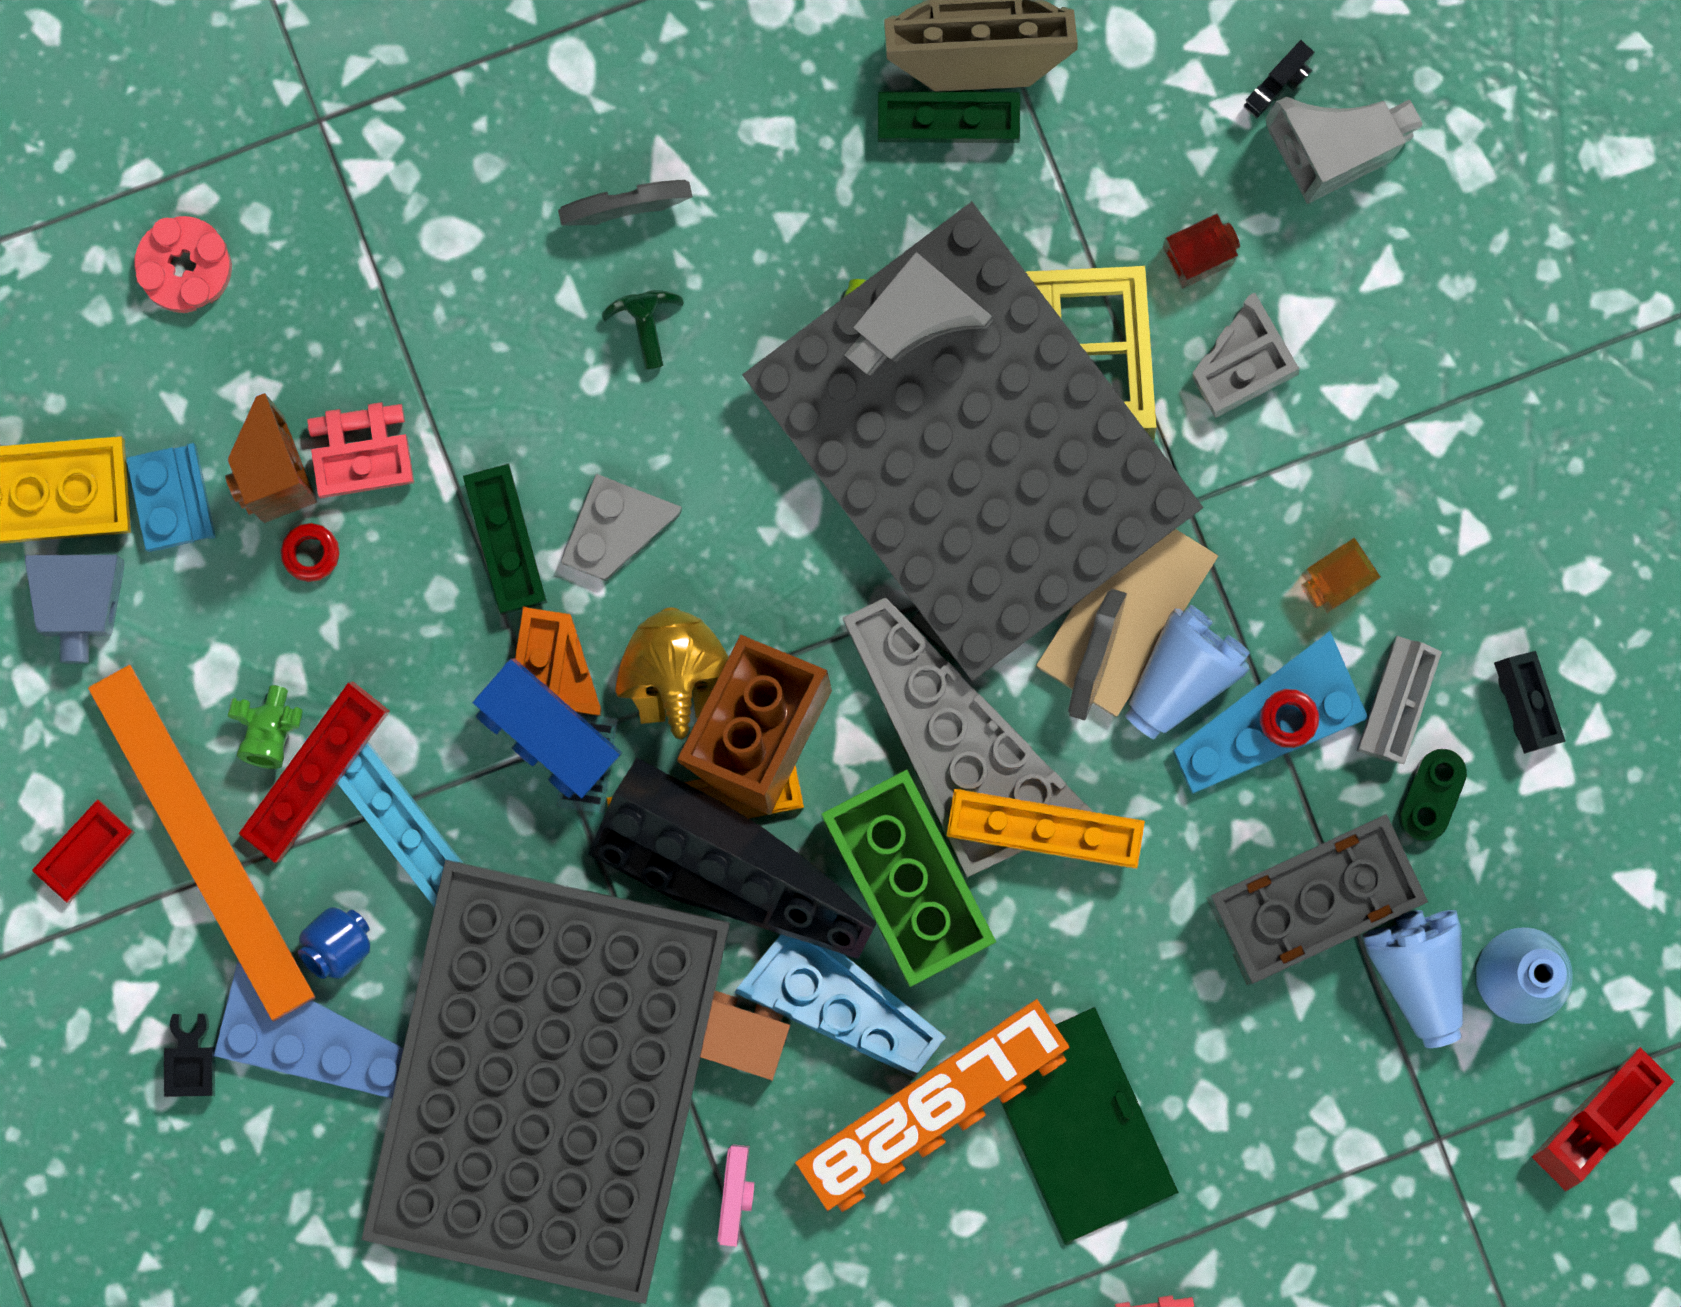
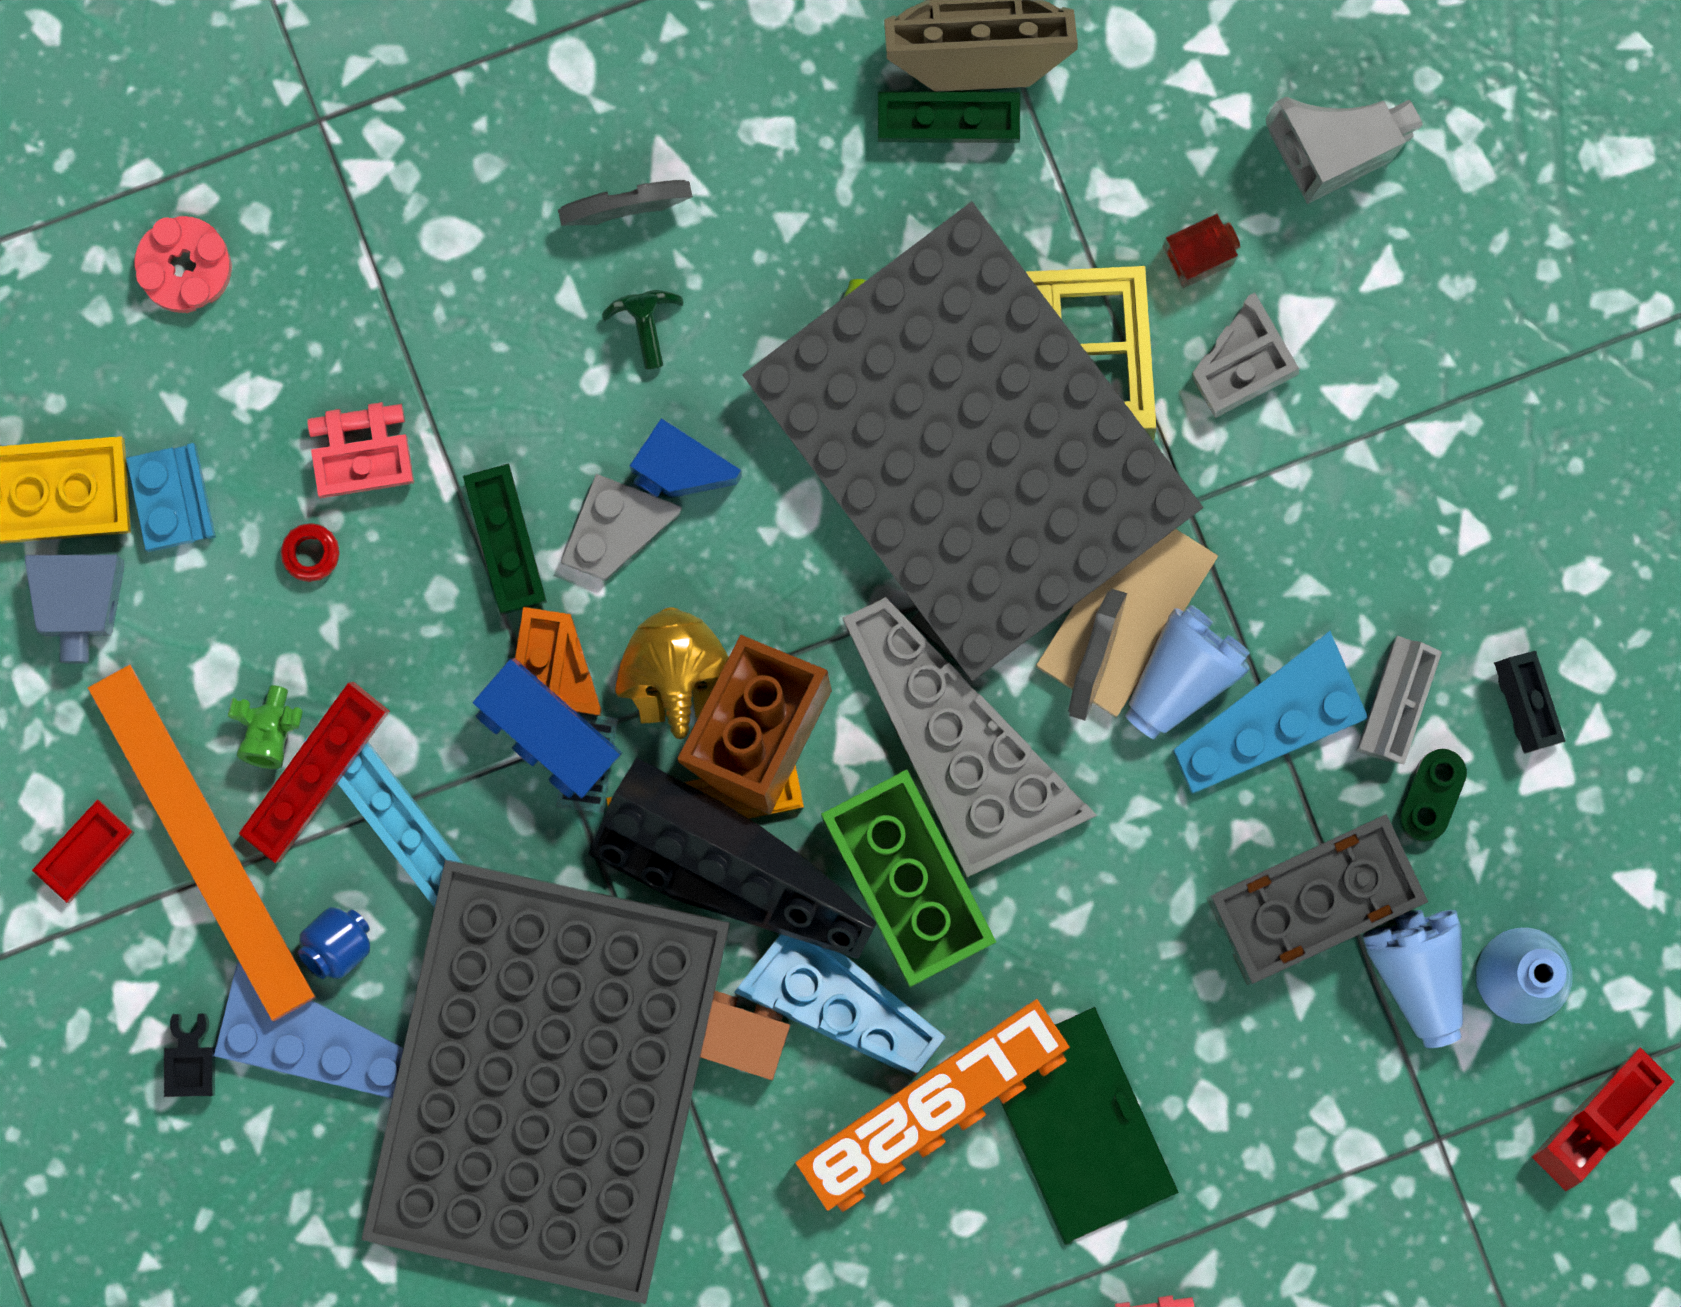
dark orange slope [225,393,318,523] -> none
bright pink plate [717,1144,755,1247] -> none
light grey hips [844,252,995,376] -> none
light orange tile [946,789,1145,869] -> none
black plate [1243,40,1315,119] -> none
red piece [1260,689,1319,748] -> none
clear orange brick [1301,537,1381,614] -> none
none -> blue slope [630,418,742,498]

